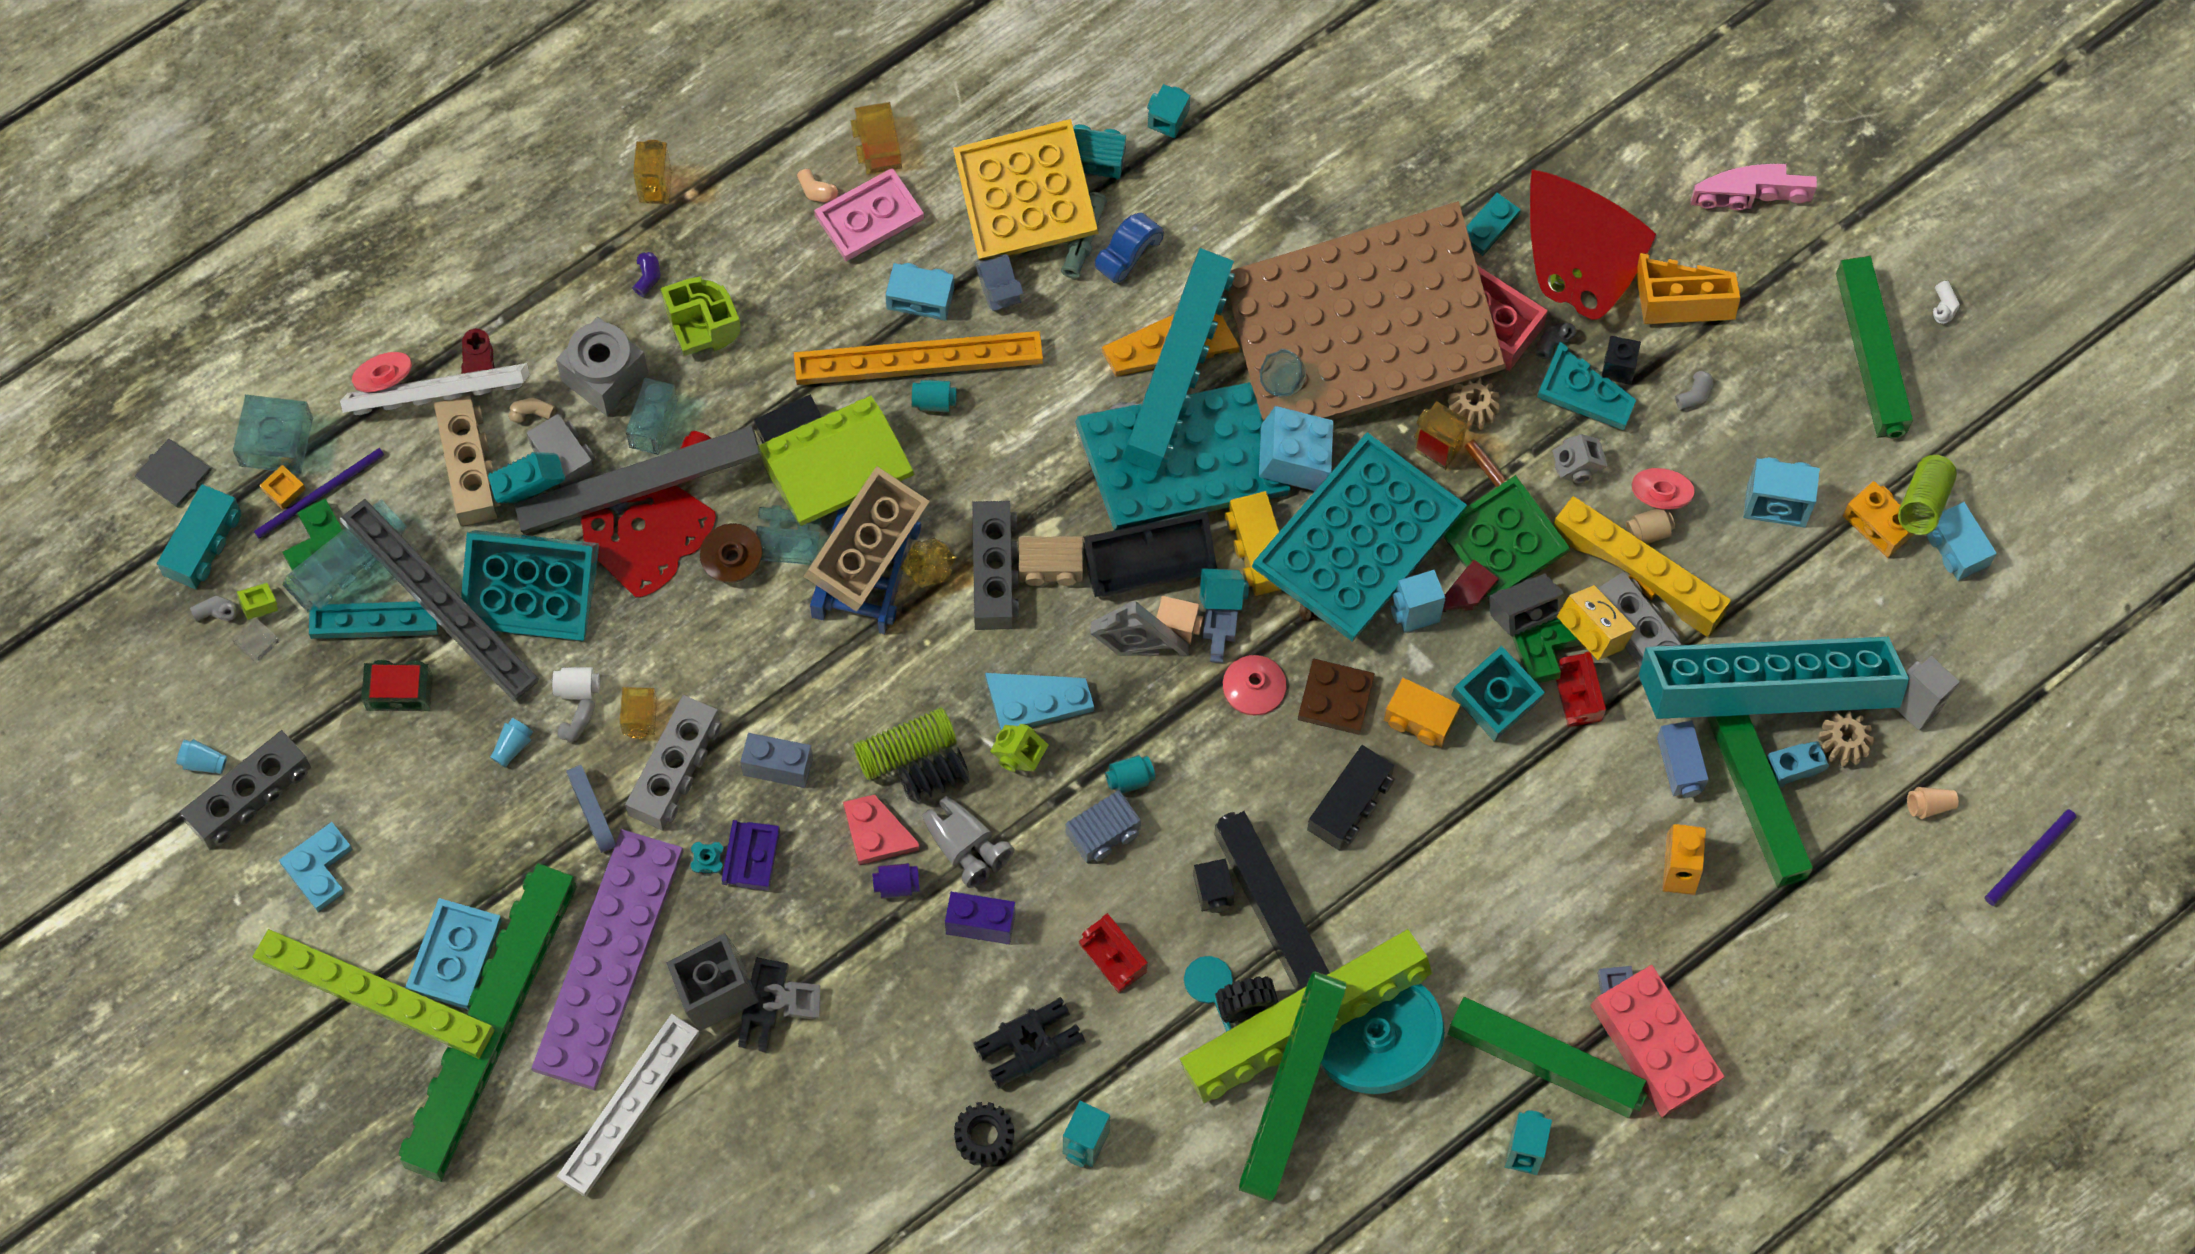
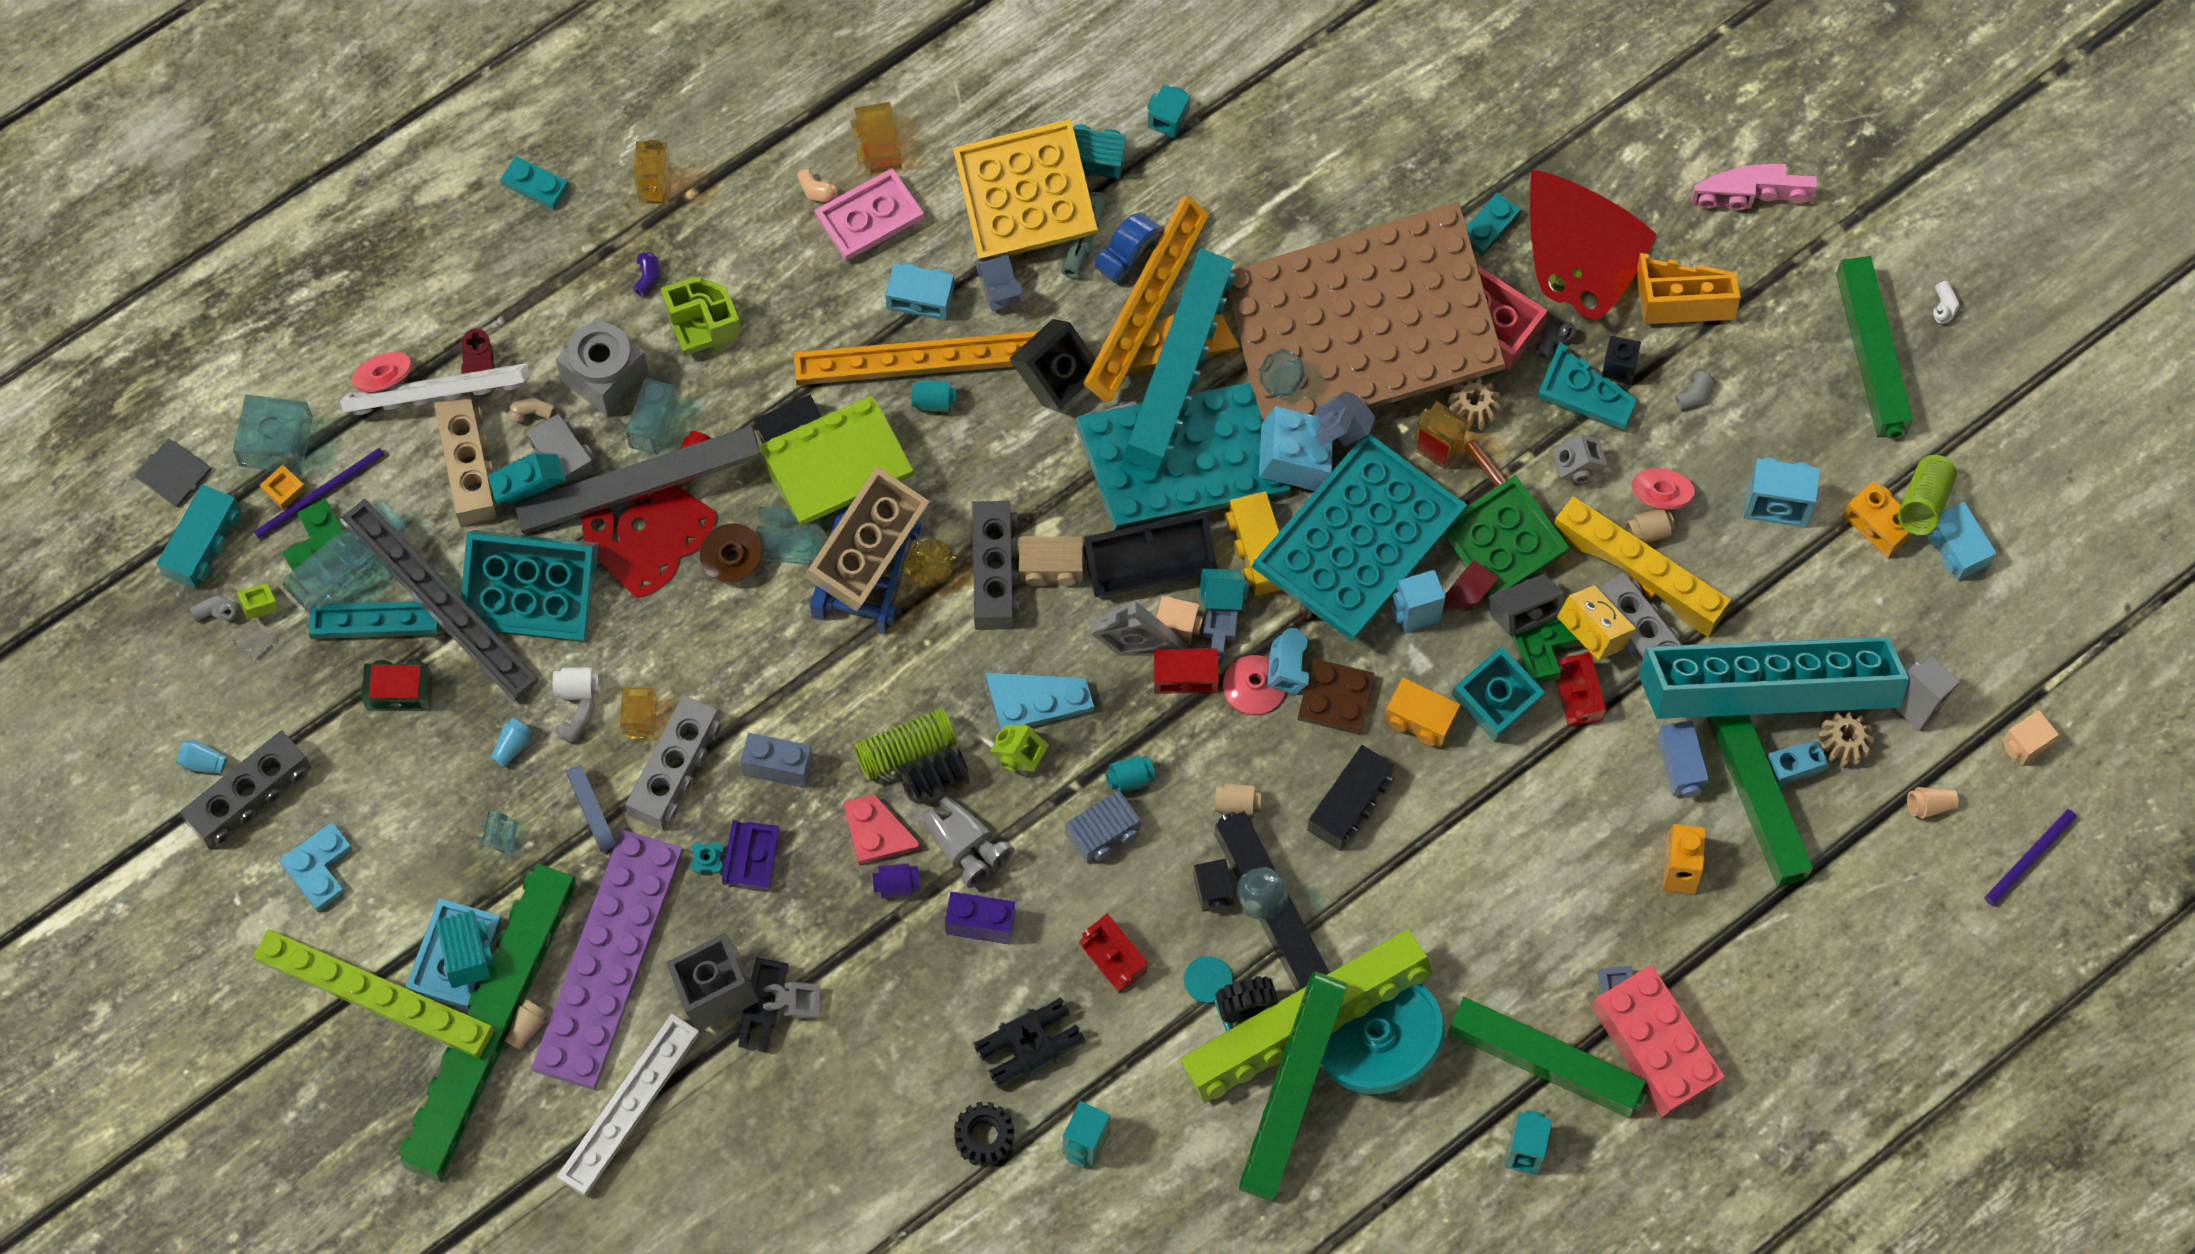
none -> teal brick [436,910,494,988]
none -> clear light blue tile [477,811,518,853]
none -> teal plate [500,156,569,210]
none -> tan cone [504,999,548,1051]
none -> pearl dark grey brick [1009,319,1096,410]
none -> light orange plate [1083,195,1209,403]
none -> red hinge [1153,649,1219,694]
none -> tan brick [1215,783,1262,818]
none -> clear light blue hair [1236,866,1288,920]
none -> medium azure leg [1267,628,1309,695]
none -> sand blue brick [1315,392,1376,447]
none -> light nougat brick [2002,710,2059,766]

